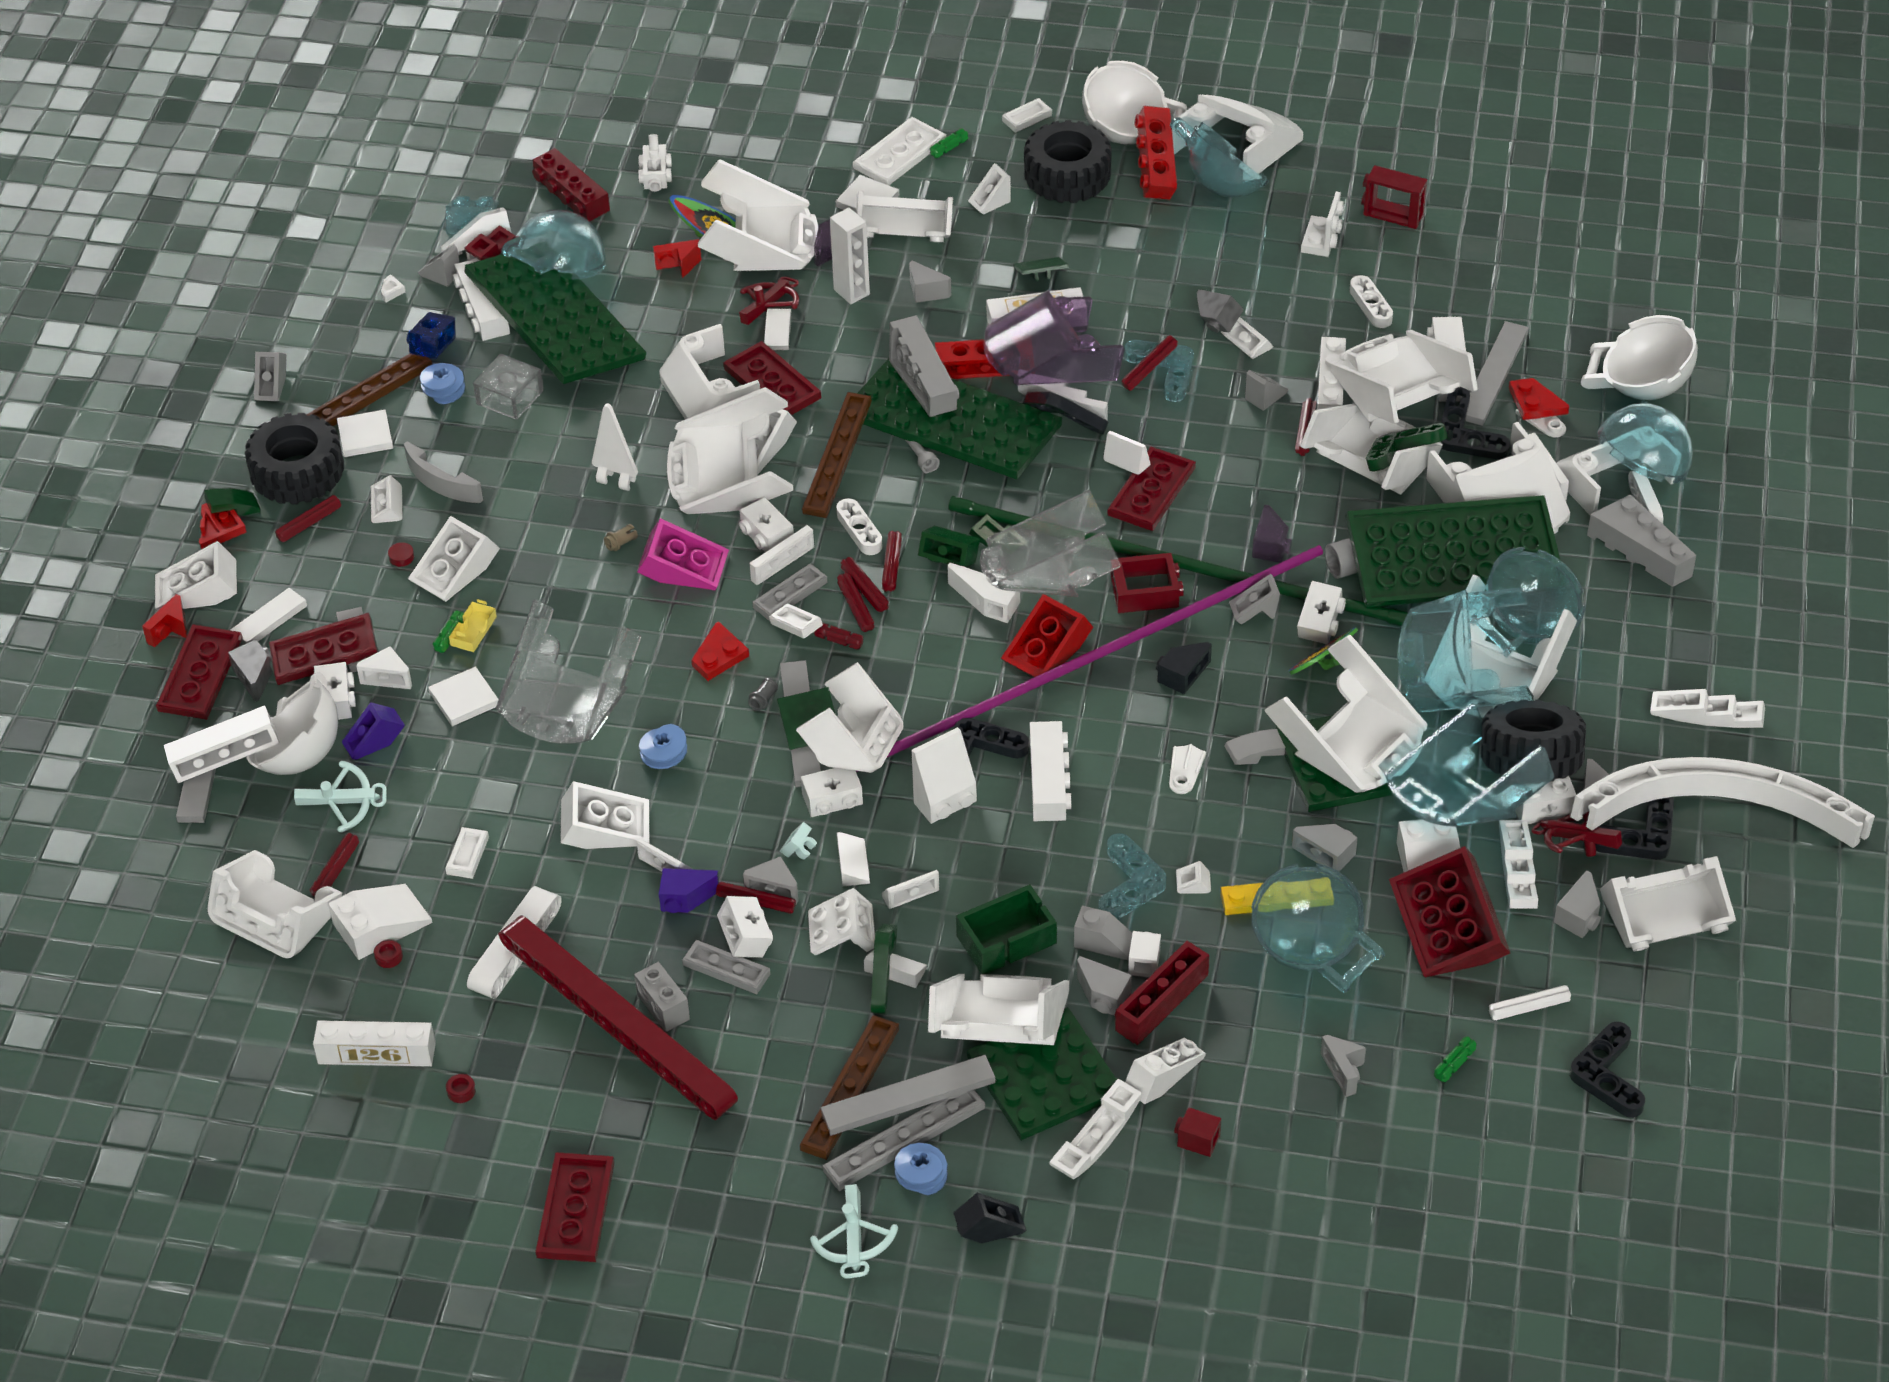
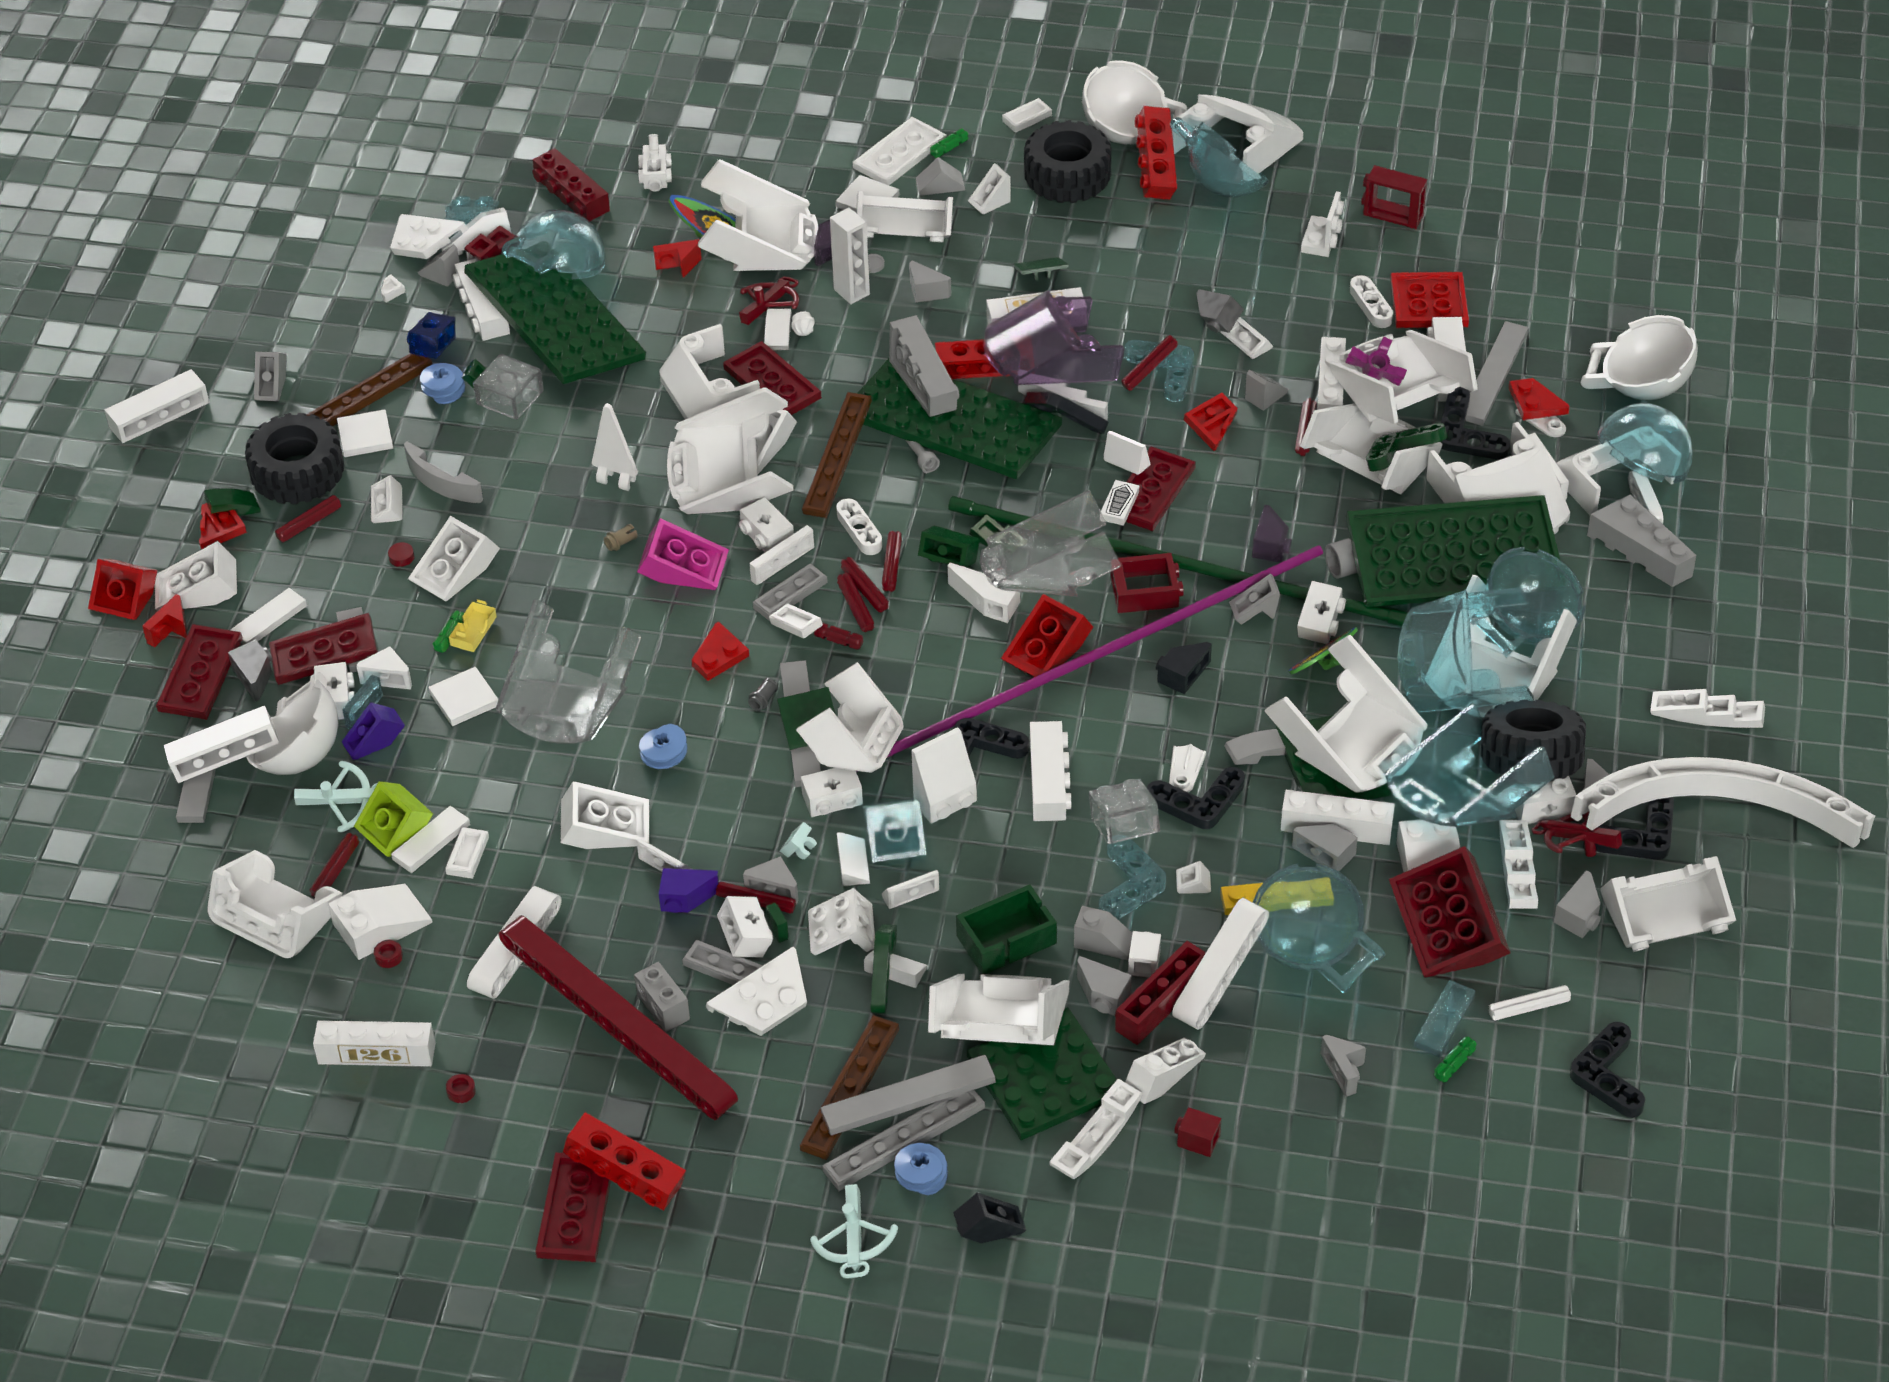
none -> red slope [88,559,158,620]
none -> white brick [104,369,209,444]
none -> clear light blue tile [342,675,383,729]
none -> lime slope [354,781,433,857]
none -> white wing [390,214,468,259]
none -> white tile [391,806,470,873]
none -> dark green tile [462,359,493,393]
none -> red brick [563,1112,686,1211]
none -> white wing [706,946,807,1036]
none -> dark green tile [766,903,789,943]
none -> white plate [791,311,815,336]
none -> clear light blue slope [863,798,927,862]
none -> light grey piece [868,254,885,273]
none -> light grey slope [916,157,965,196]
none -> clear brick [1088,779,1160,844]
none -> white tile [1100,480,1139,526]
none -> black beam [1146,767,1245,829]
none -> white beam [1172,898,1269,1030]
none -> red wing [1183,393,1238,451]
none -> white brick [1281,790,1395,845]
none -> magenta pin [1345,337,1407,386]
none -> red plate [1390,272,1469,328]
none -> clear light blue tile [1414,980,1476,1057]

